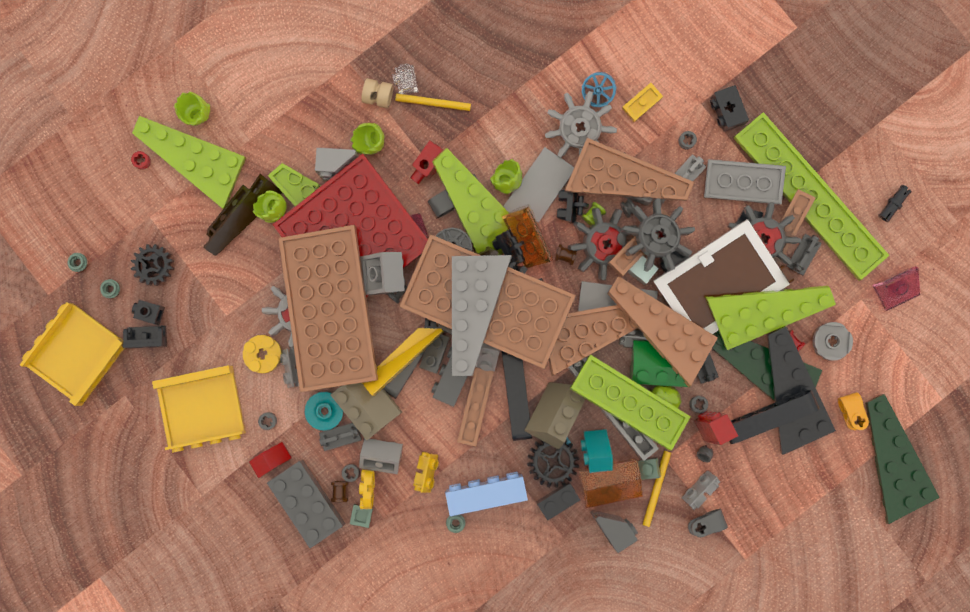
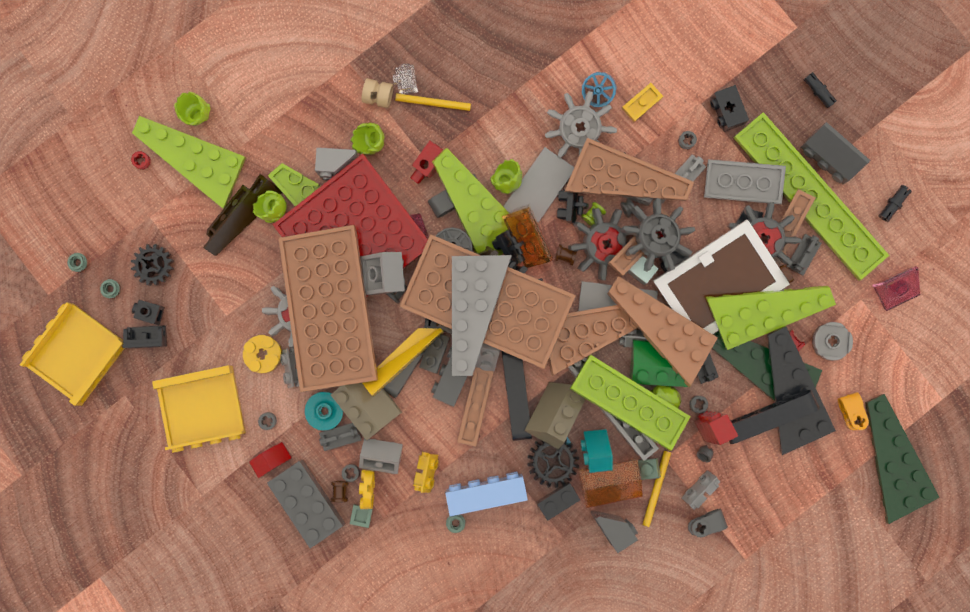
none -> dark grey slope [801,122,871,184]
none -> black pin [803,72,837,108]

